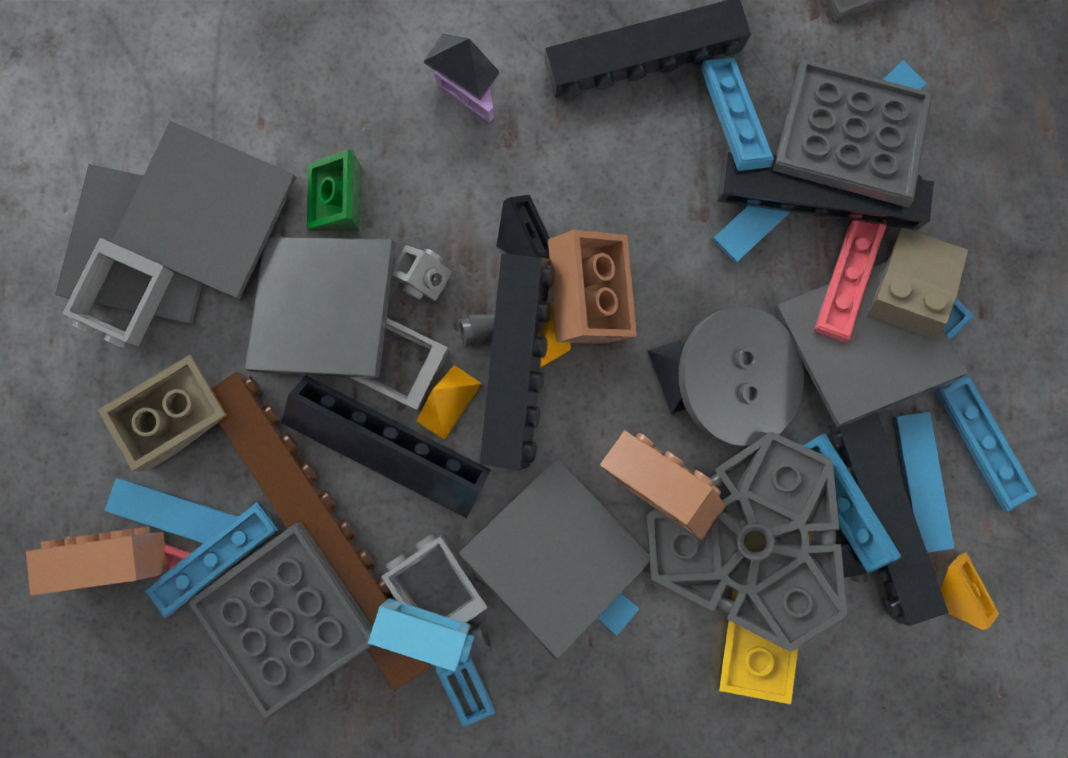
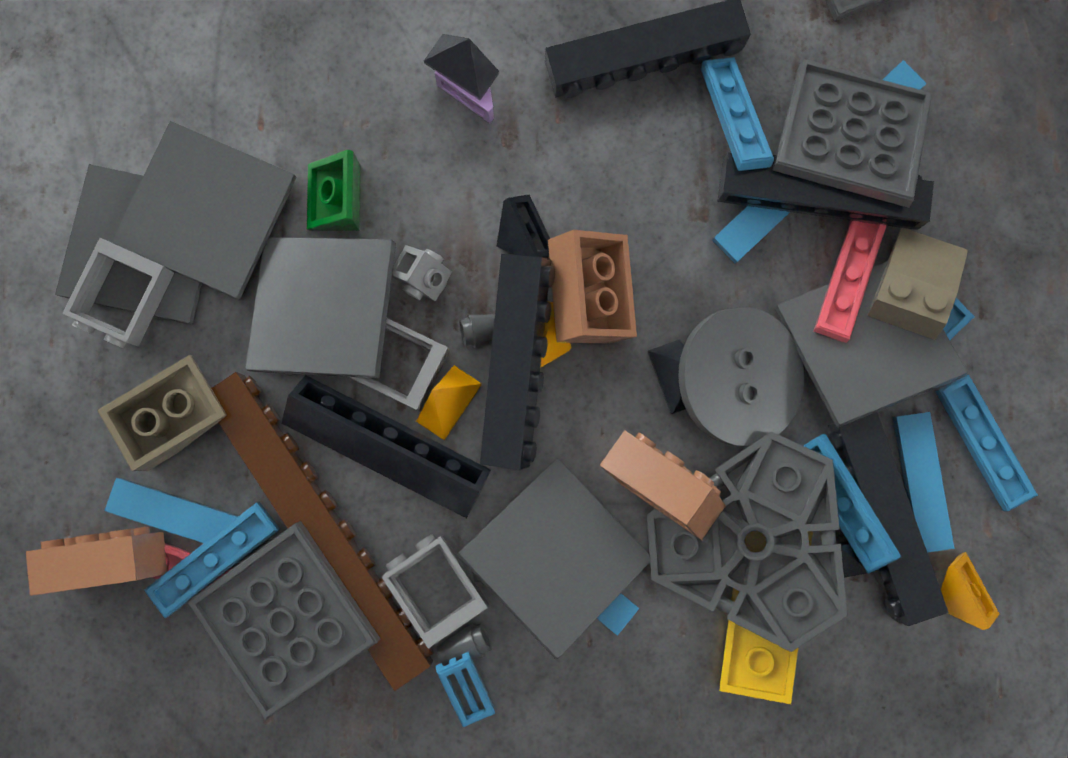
medium azure window [368,598,474,672] -> none

